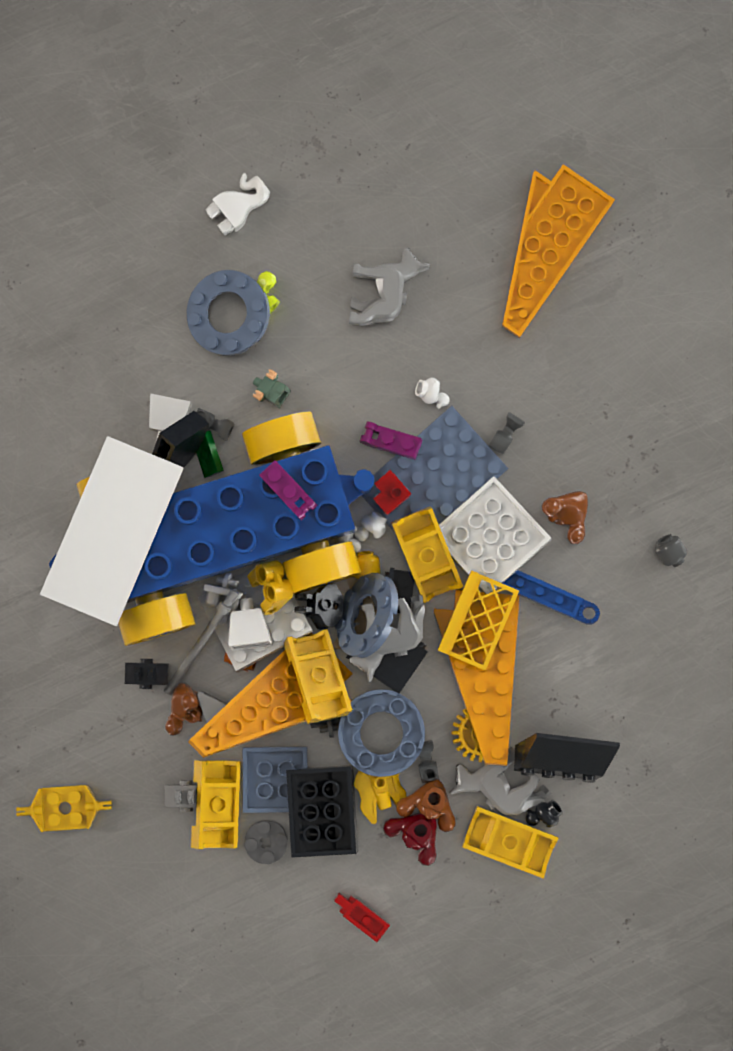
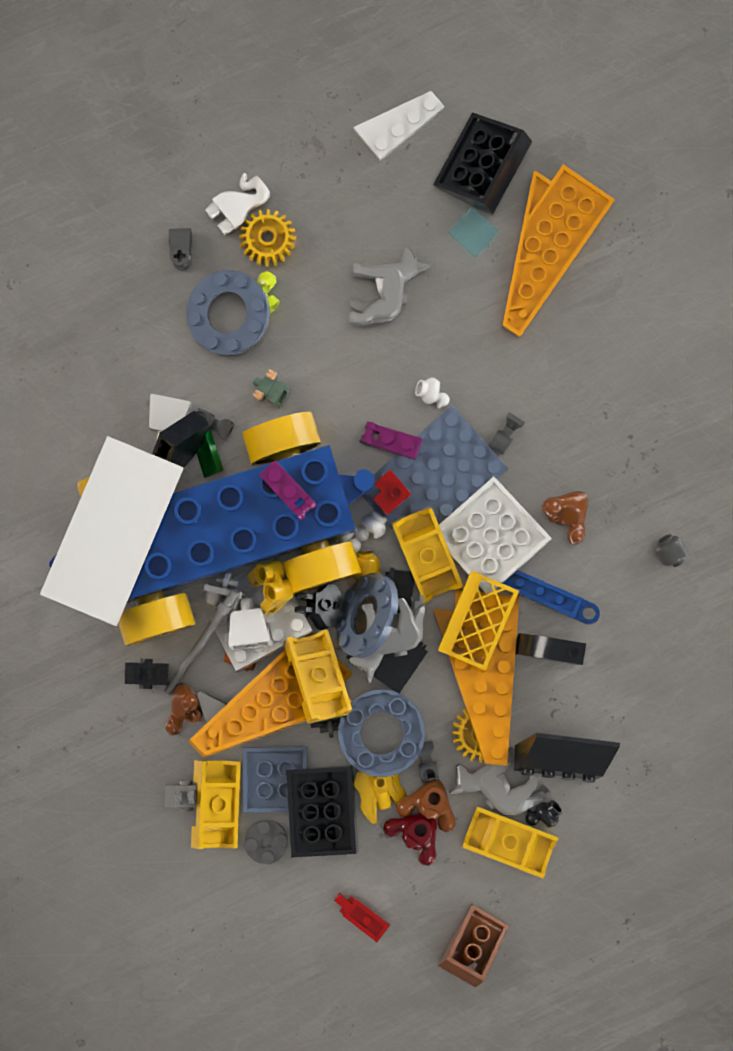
yellow plate [16,785,112,832] -> none
none -> dark grey piece [169,228,192,270]
none -> yellow gear [239,209,296,267]
none -> white wing [353,91,445,161]
none -> black slope [433,112,532,214]
none -> dark orange slope [438,904,509,987]
none -> clear light blue piece [449,207,499,257]
none -> black brick [515,633,586,665]

